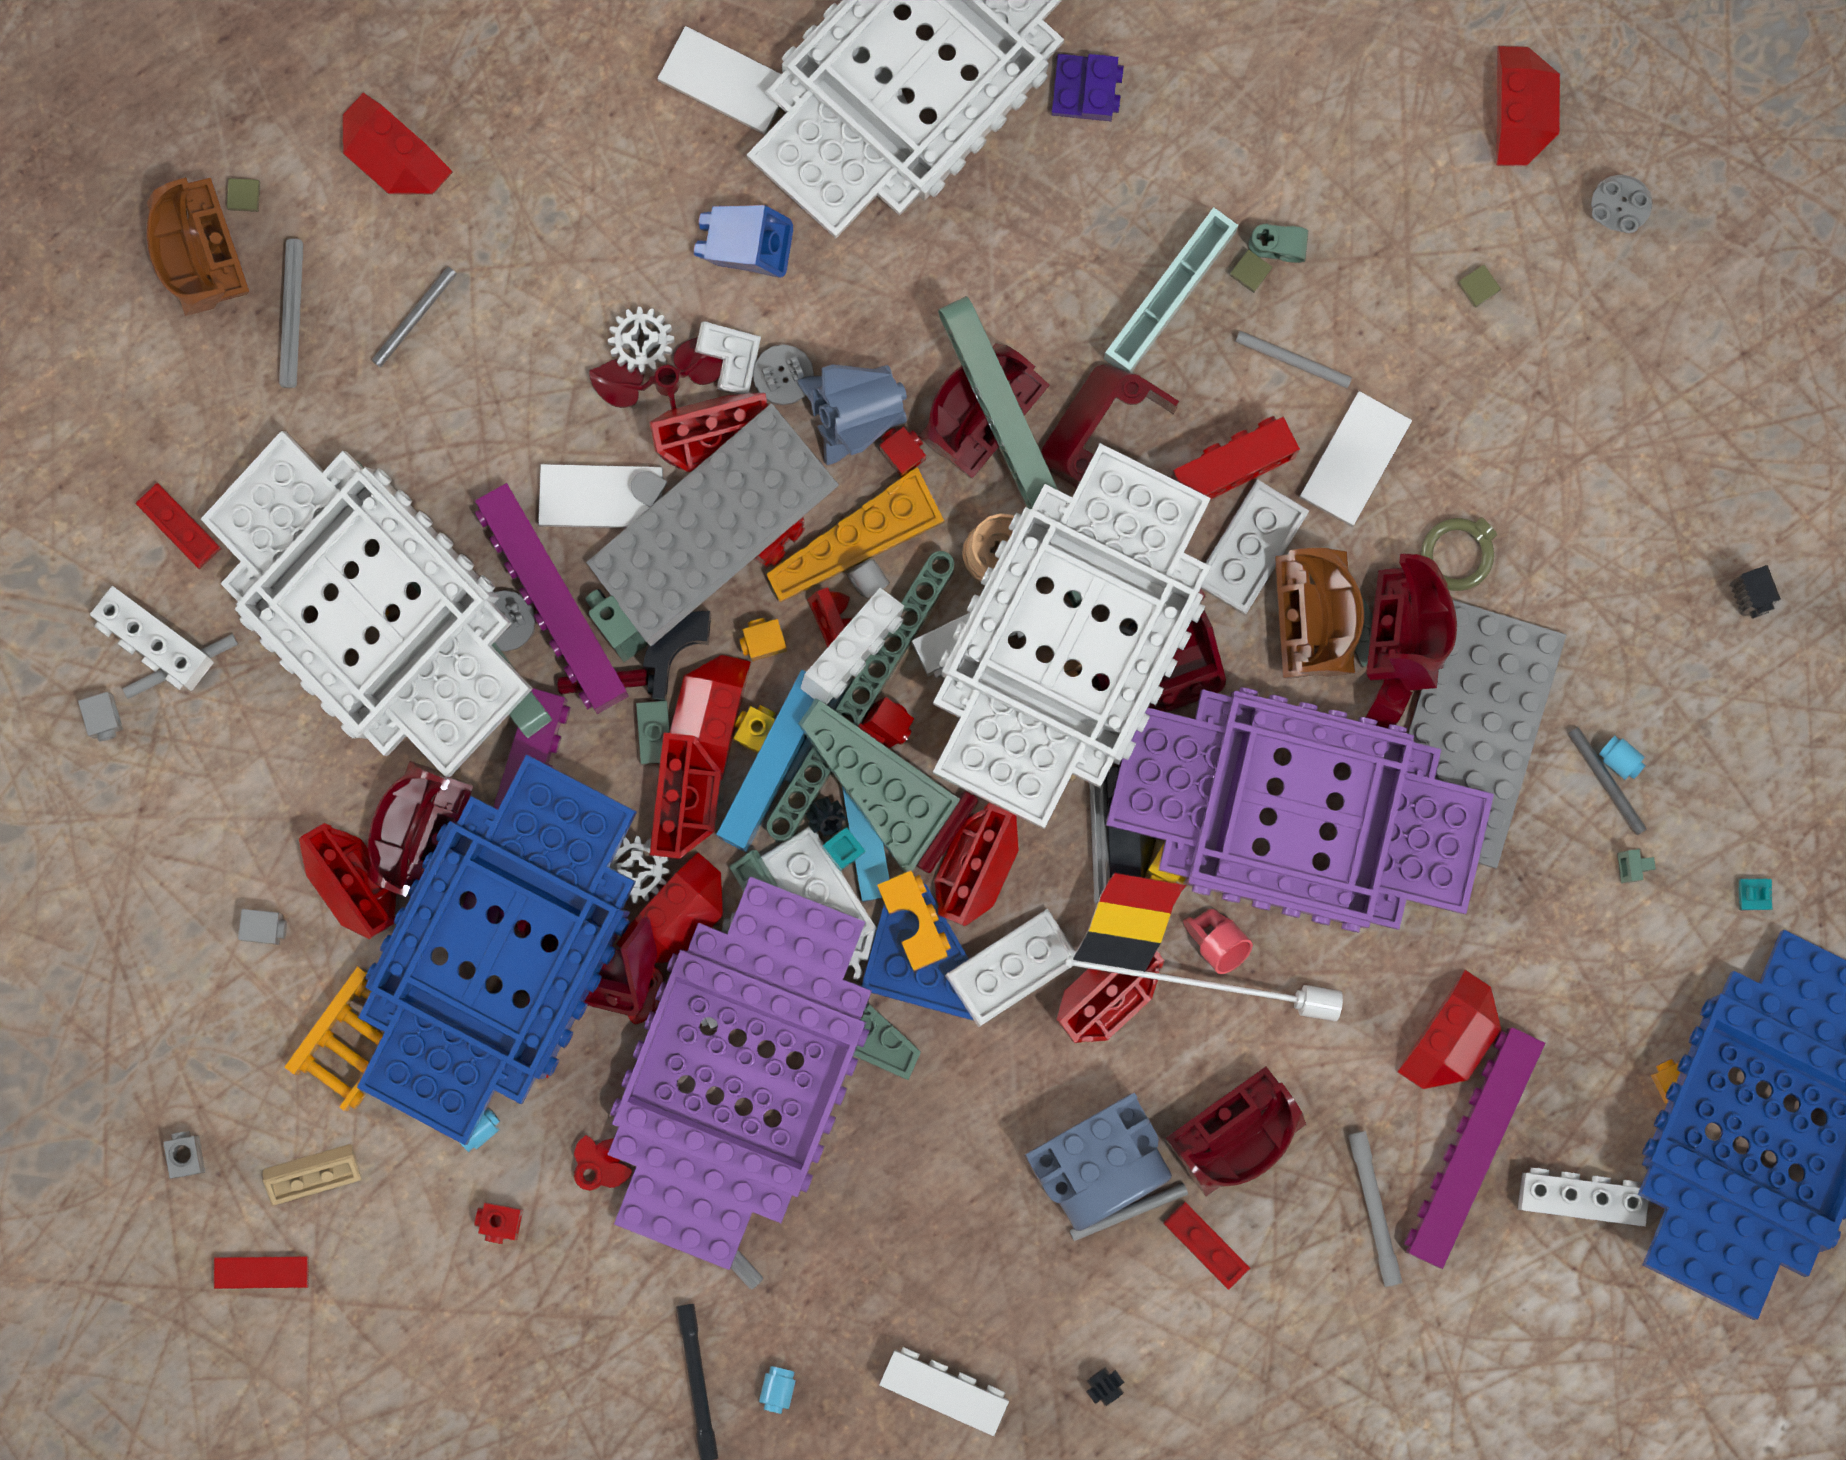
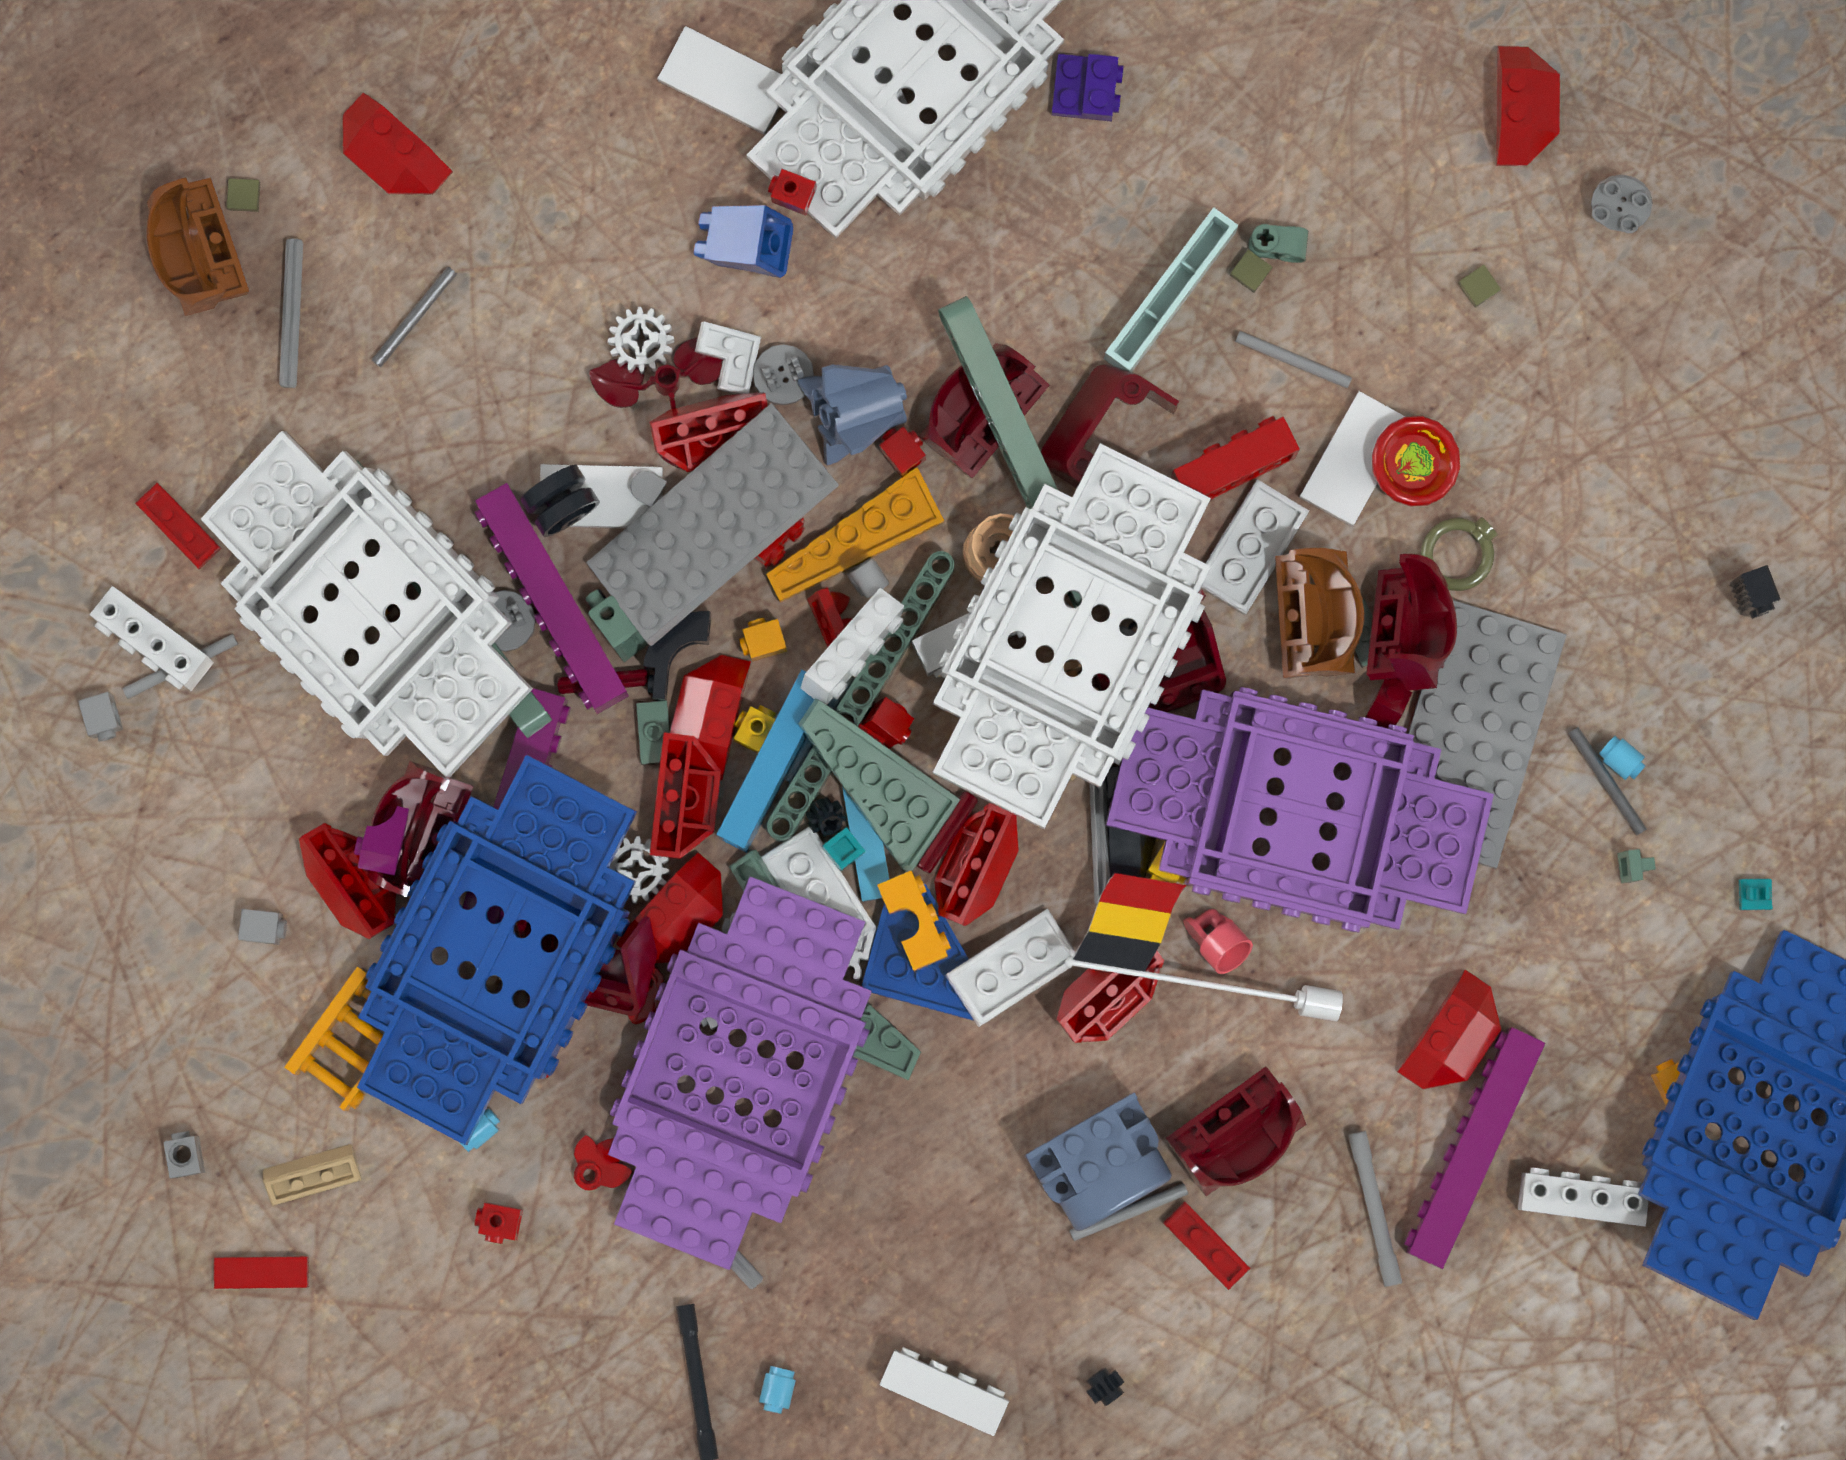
none -> magenta arch [354,806,409,875]
none -> black wheel [520,464,600,537]
none -> red brick [768,169,817,216]
none -> red piece [1372,416,1461,507]

